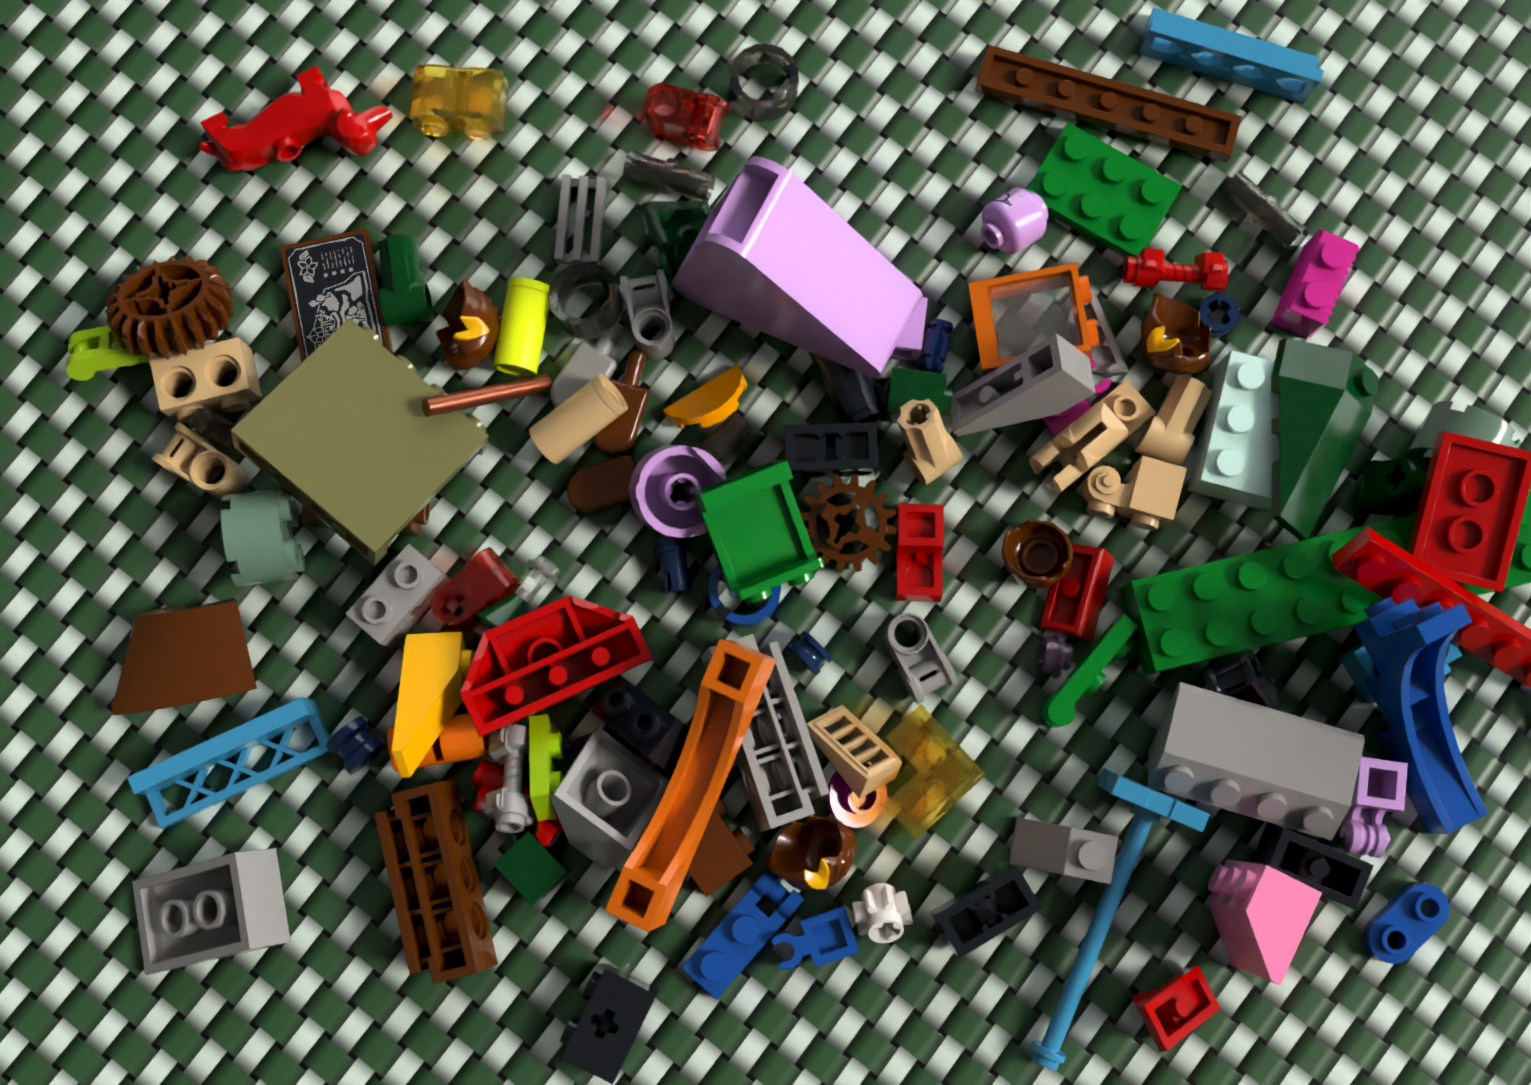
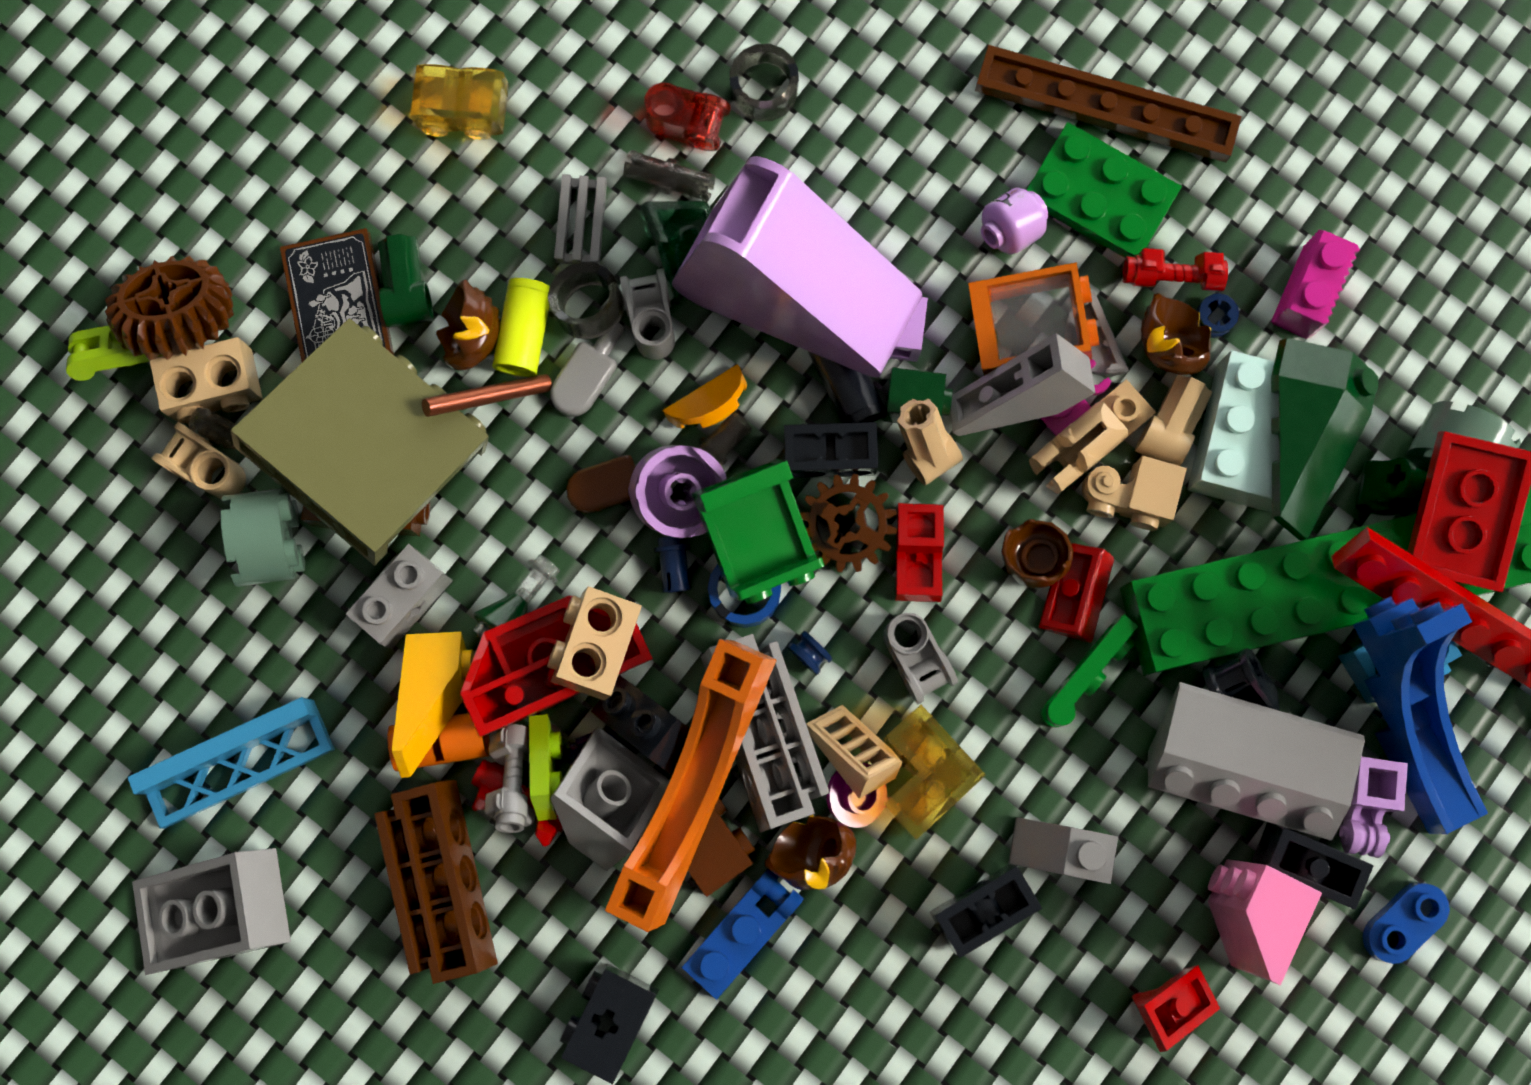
reddish brown slope [111,598,257,715] -> none
red animal [199,65,393,171] -> none
dark blue wheel [326,716,386,775] -> none
clear red piece [431,547,521,632] -> none
dark green brick [494,830,572,906] -> none
tan pin [529,374,628,464] -> none
reddish brown piece [592,350,649,455] -> none
blue plate [771,905,860,970] -> none
white gear [852,883,913,943] -> none
dark blue piece [919,319,953,373] -> none
dark azure tile [1030,768,1210,1070] -> none
clear purple plate [1037,633,1072,679] -> none
dark azure fence [1138,7,1324,104] -> none
clear smoke pin [1220,169,1307,249] -> none
none -> tan brick [547,586,642,700]

